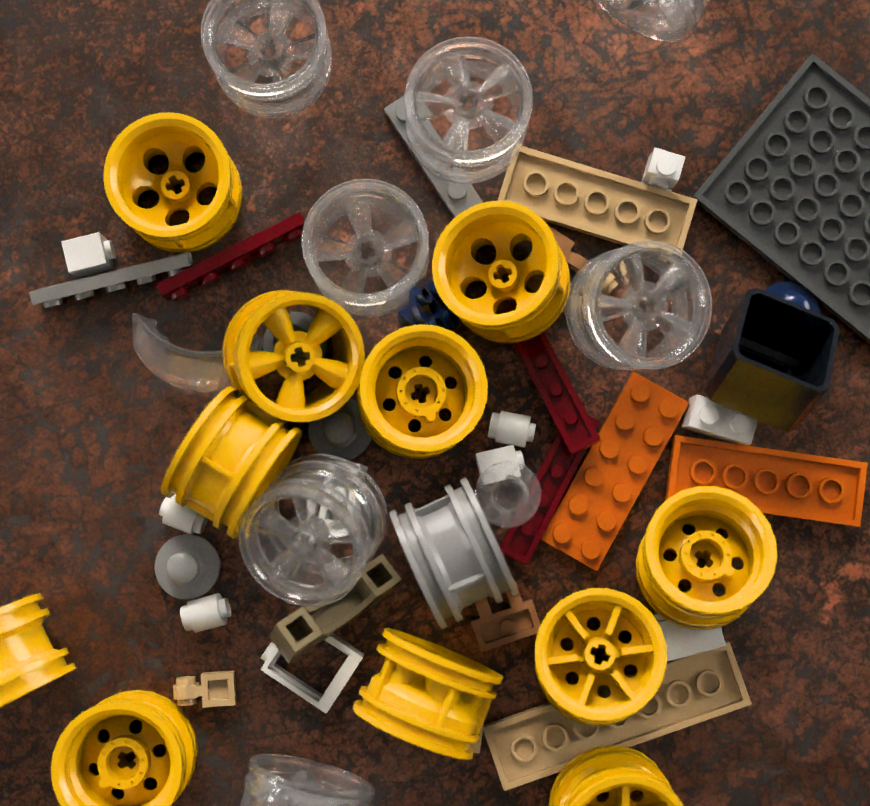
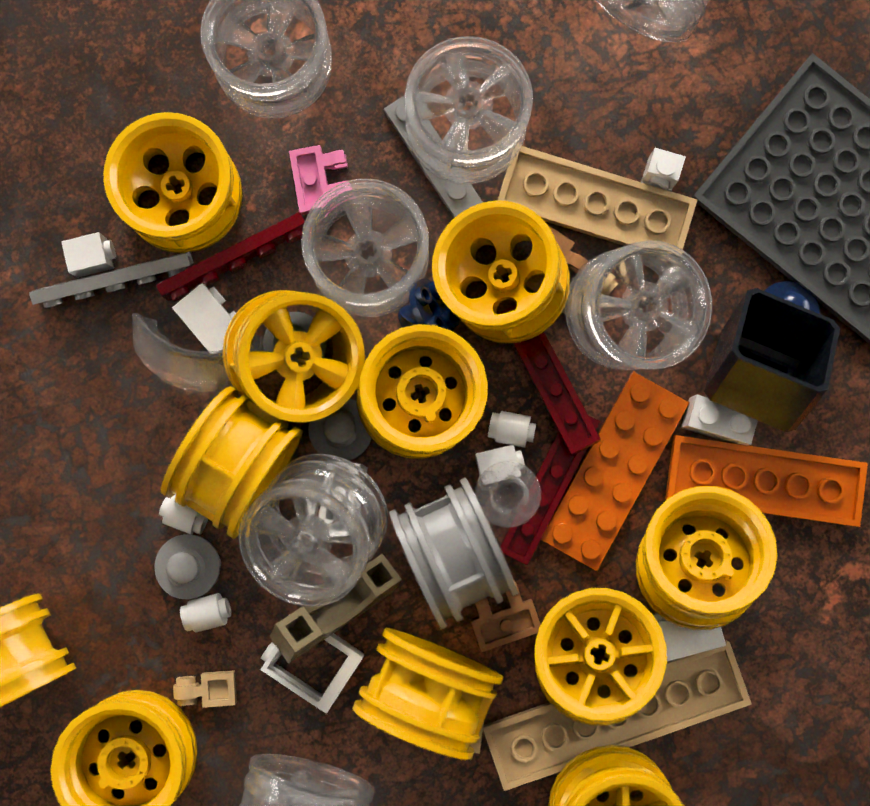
none -> white brick [172,283,236,360]
none -> bright pink plate [289,145,353,215]

